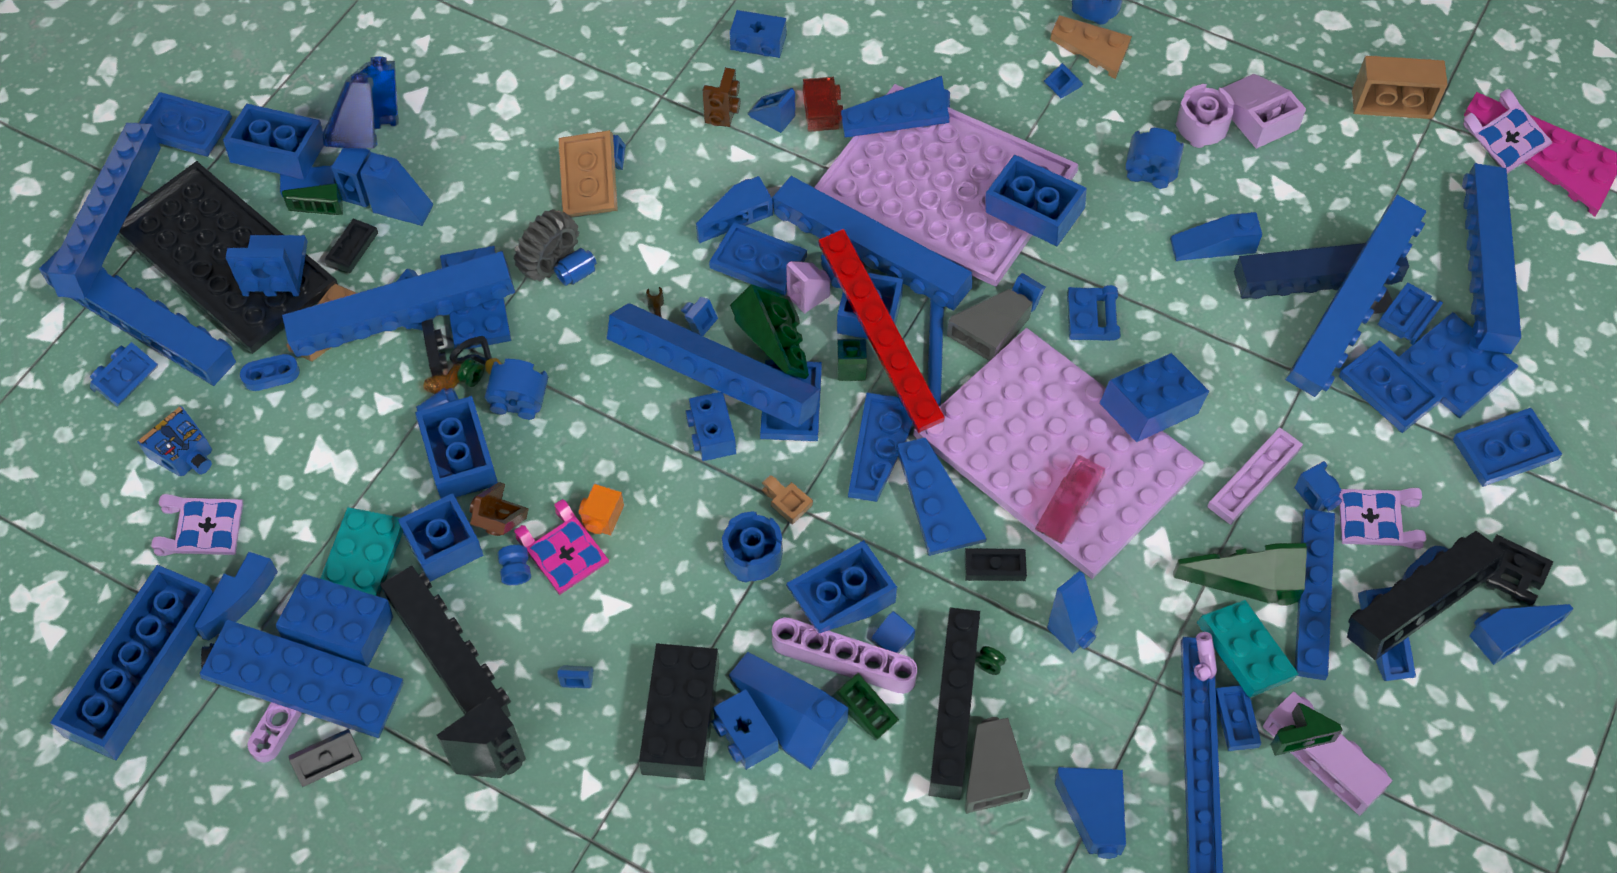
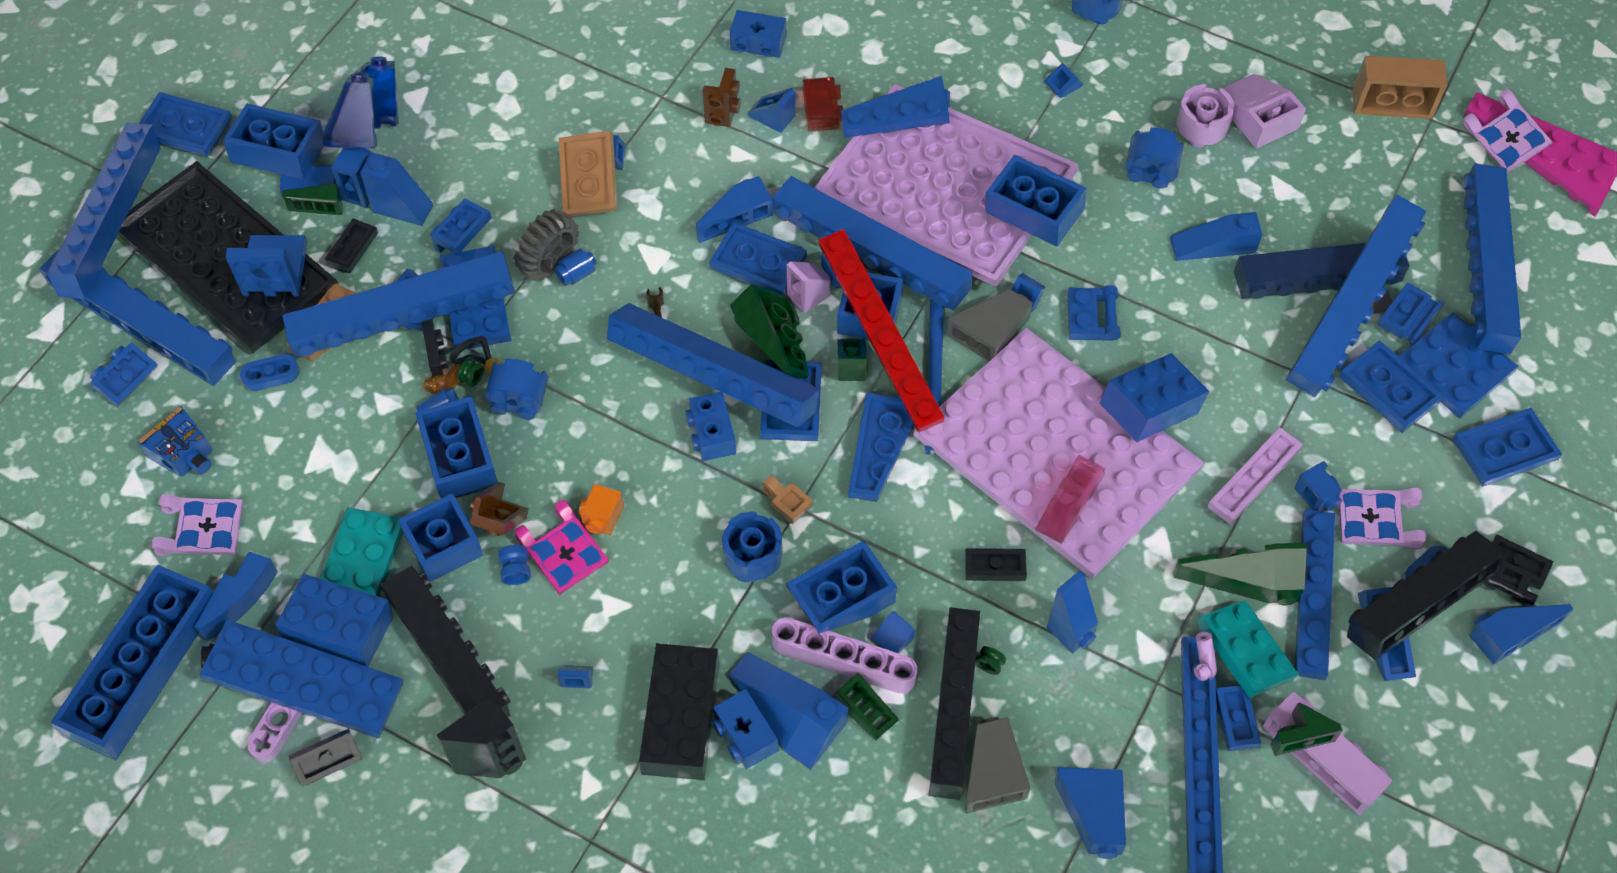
blue tile [681,297,718,336] -> none
blue wing [896,437,987,556] -> none
medium nougat wing [1050,15,1132,79] -> none
none -> blue bracket [430,198,492,255]

